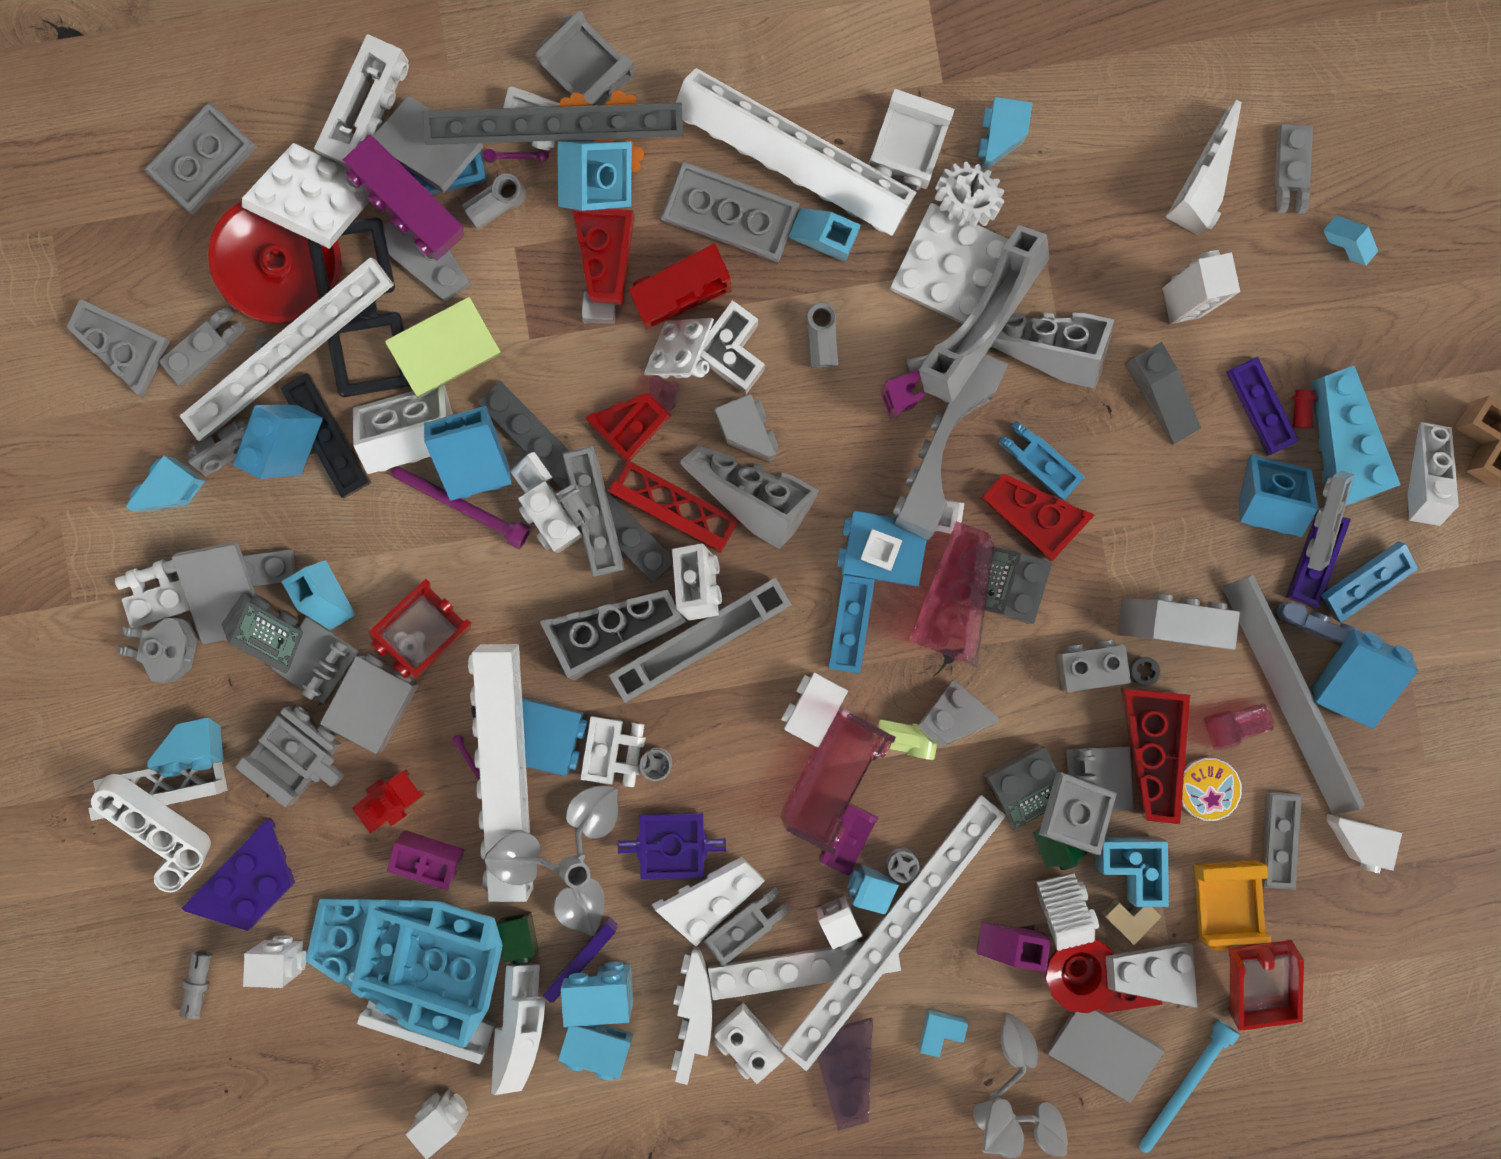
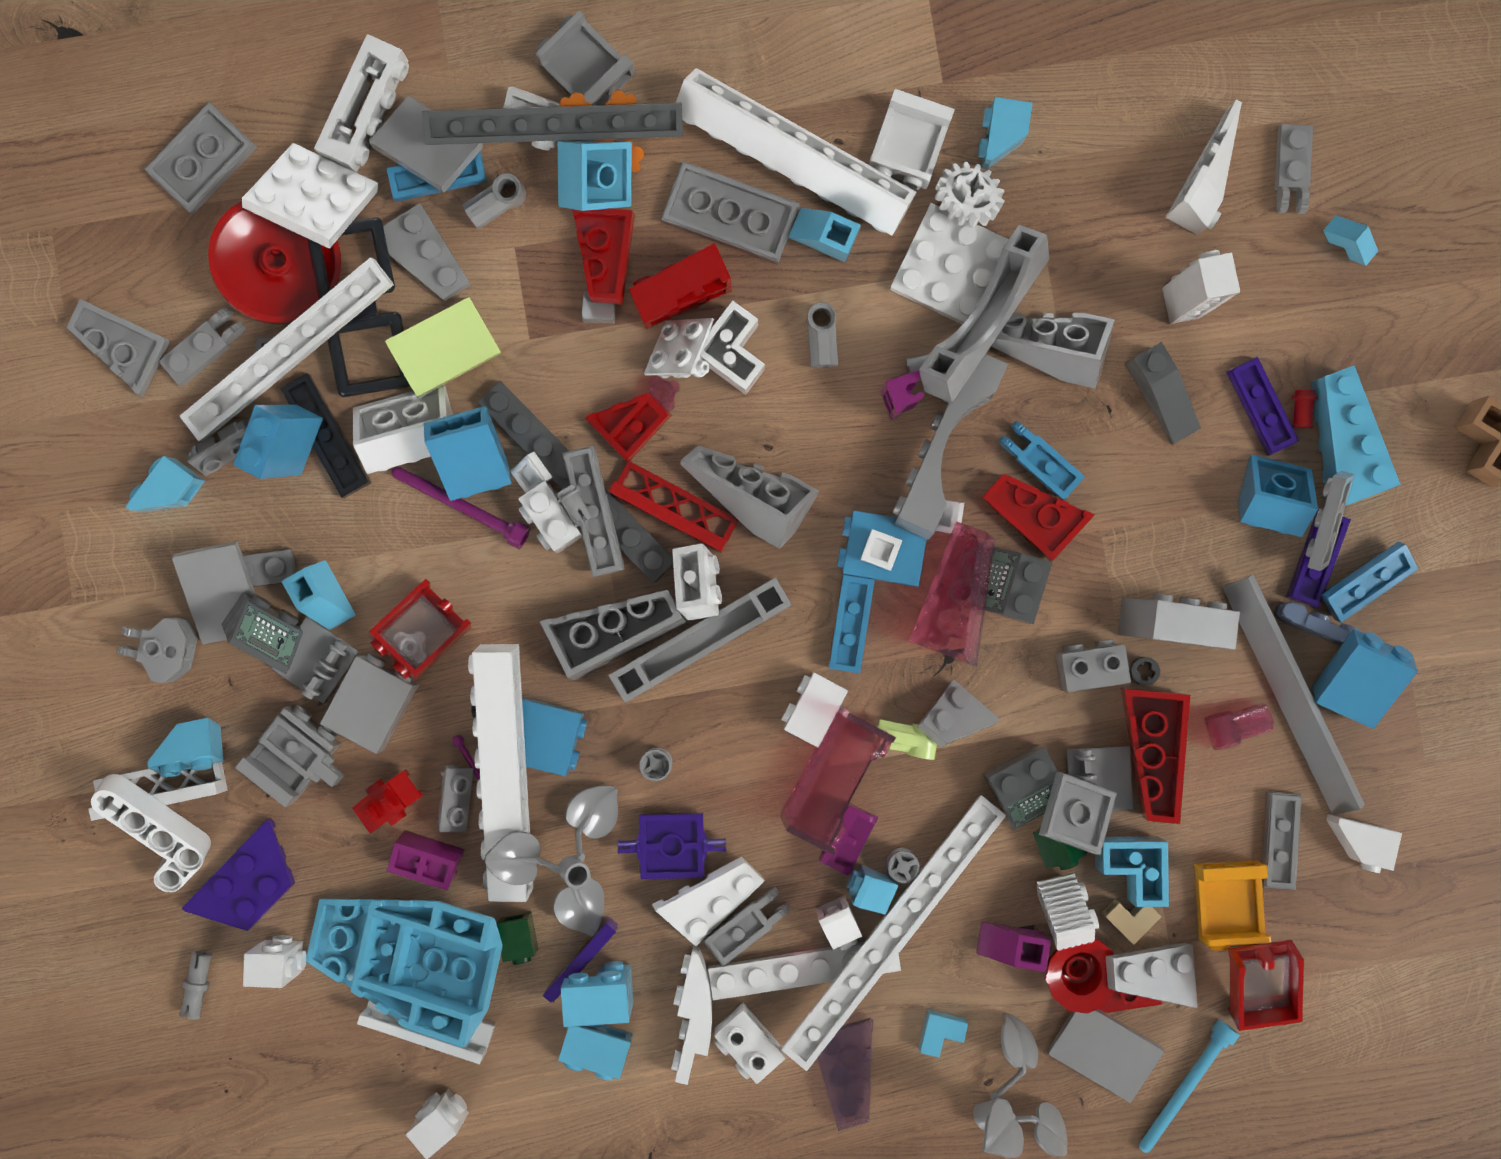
white plate [115,559,190,628] -> none
magenta brick [342,134,464,261] -> none
magenta hinge [483,149,549,163] -> none
white slope [491,963,545,1095] -> none
white plate [581,716,646,787] -> none
light grey slope [715,394,779,463] -> none
tile [1182,757,1242,821] -> none
white slope [1407,422,1459,526] -> none
none -> light grey hinge [436,765,473,832]

